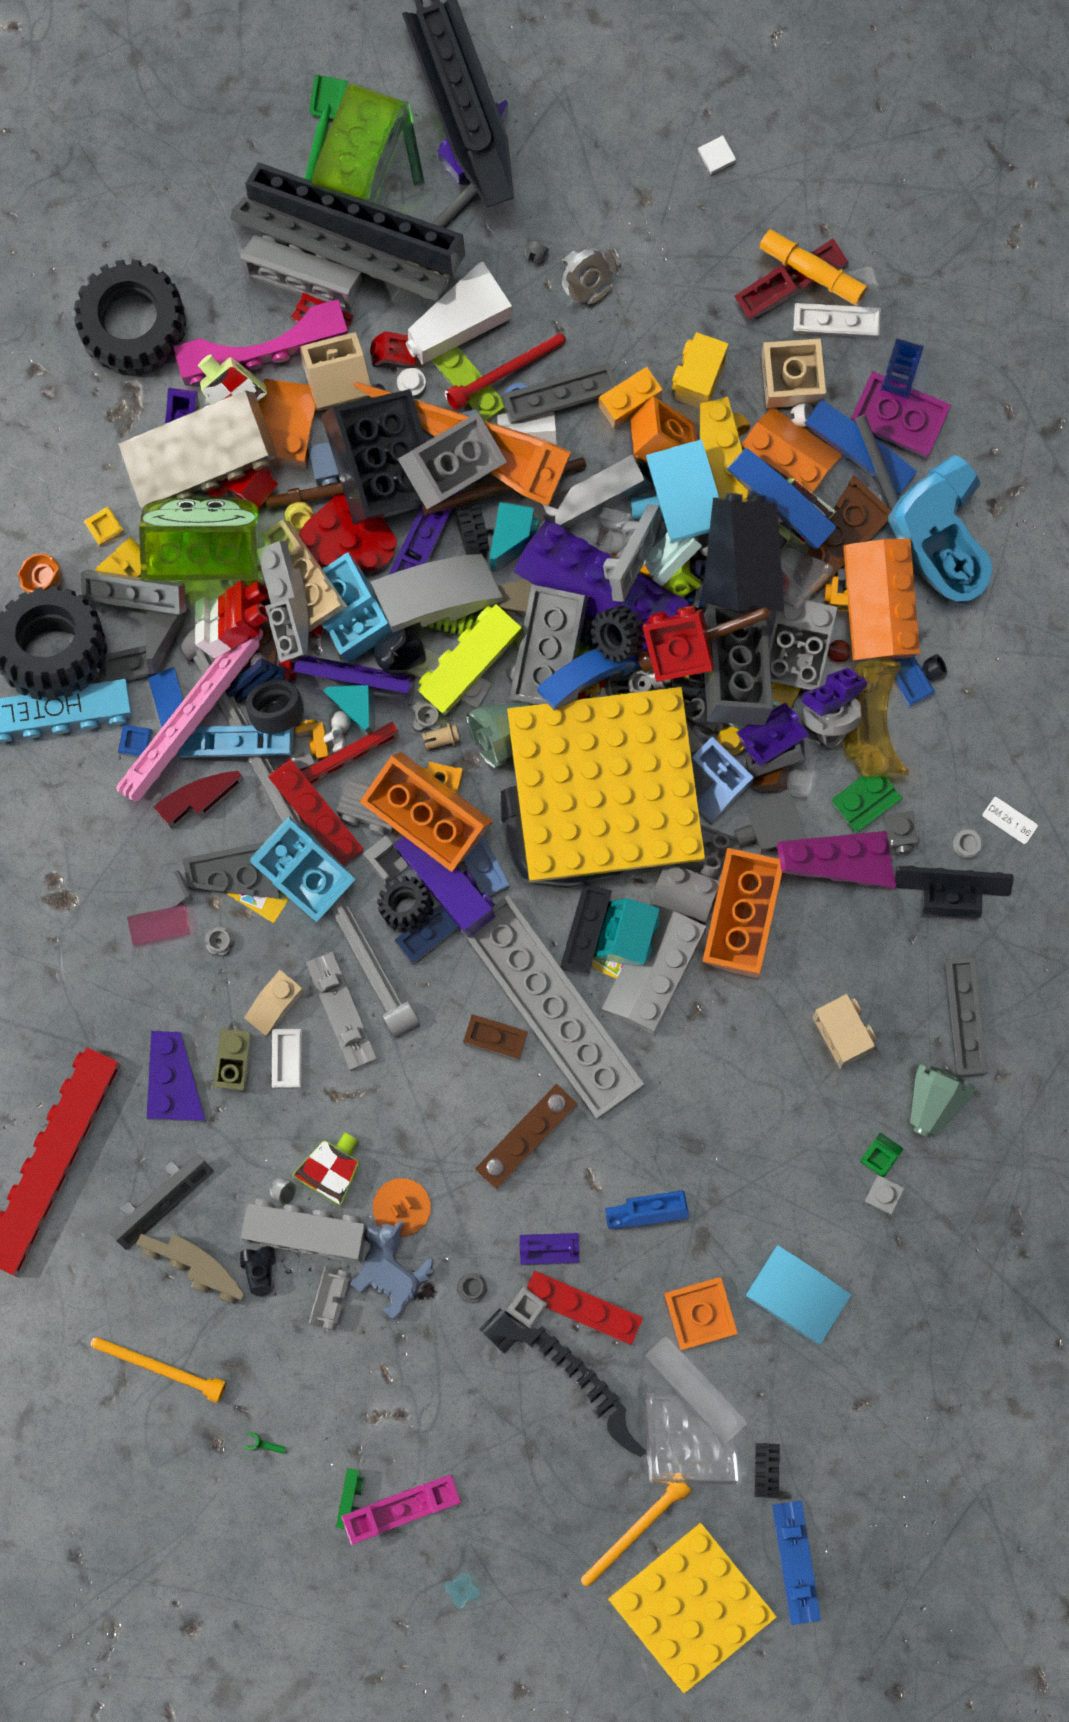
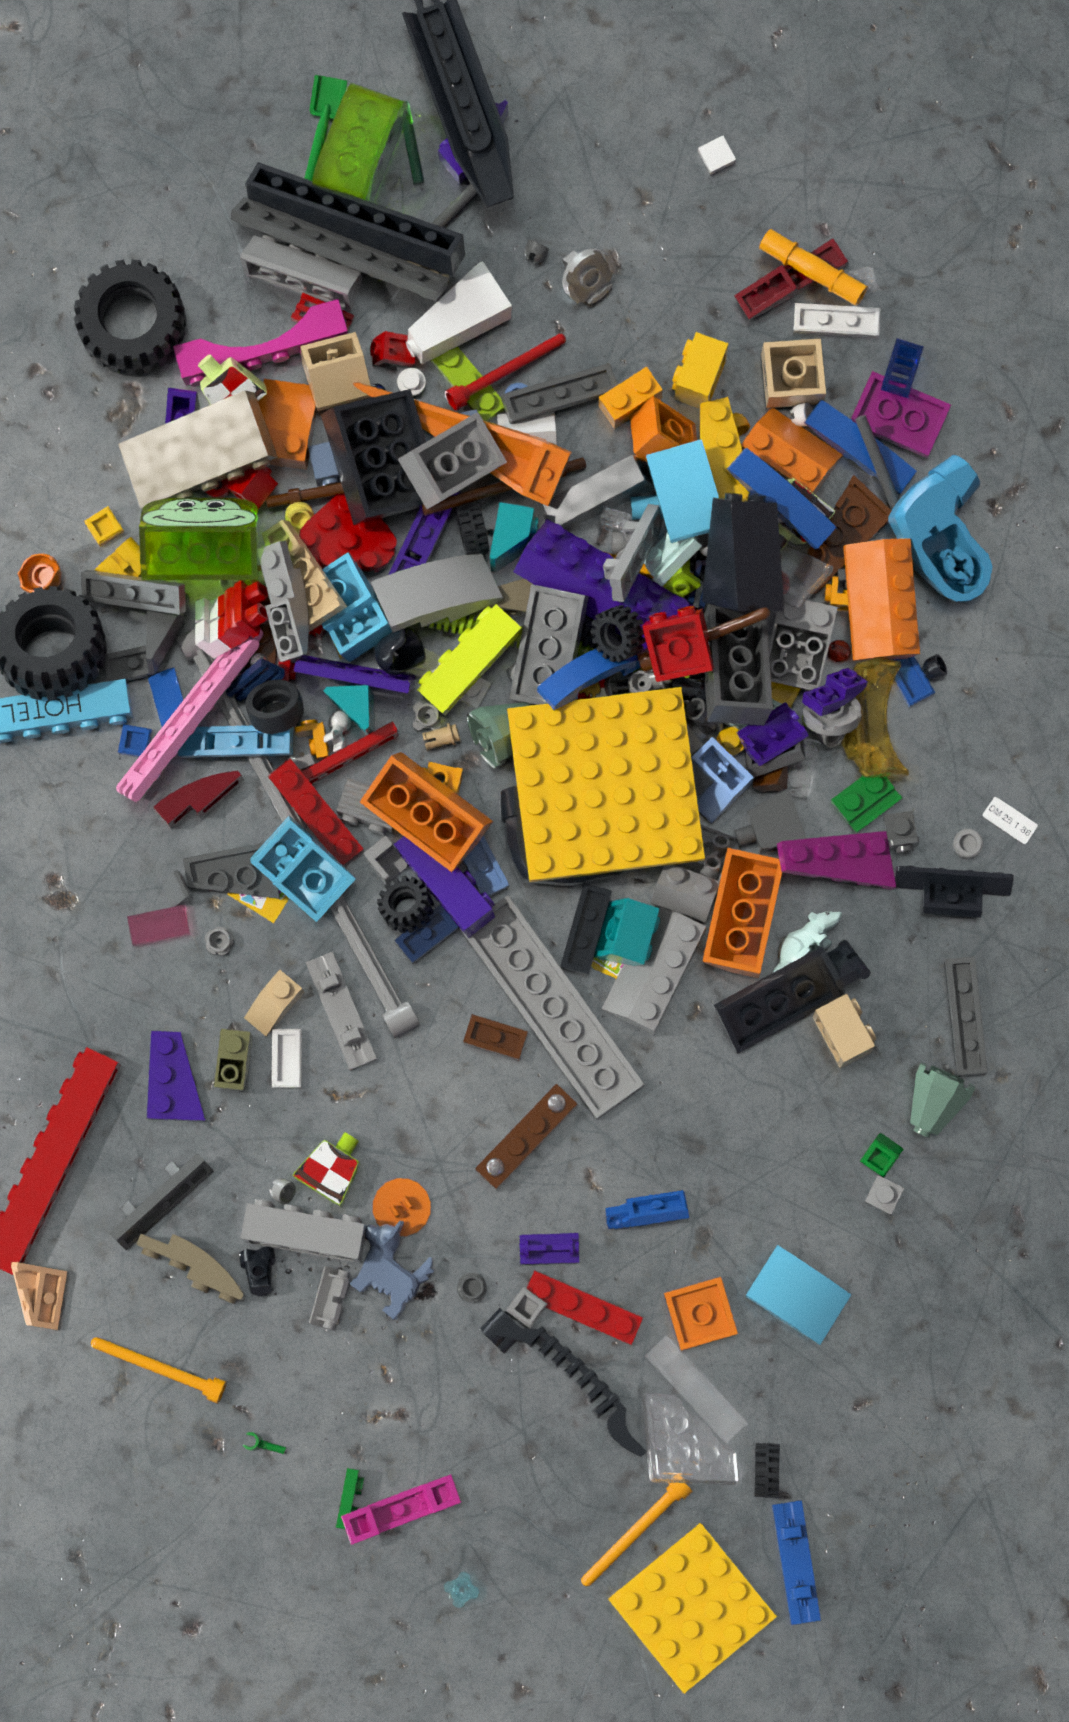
none -> light nougat wing [11,1262,67,1330]
none -> black hinge [714,940,871,1053]
none -> light aqua animal [772,911,842,973]

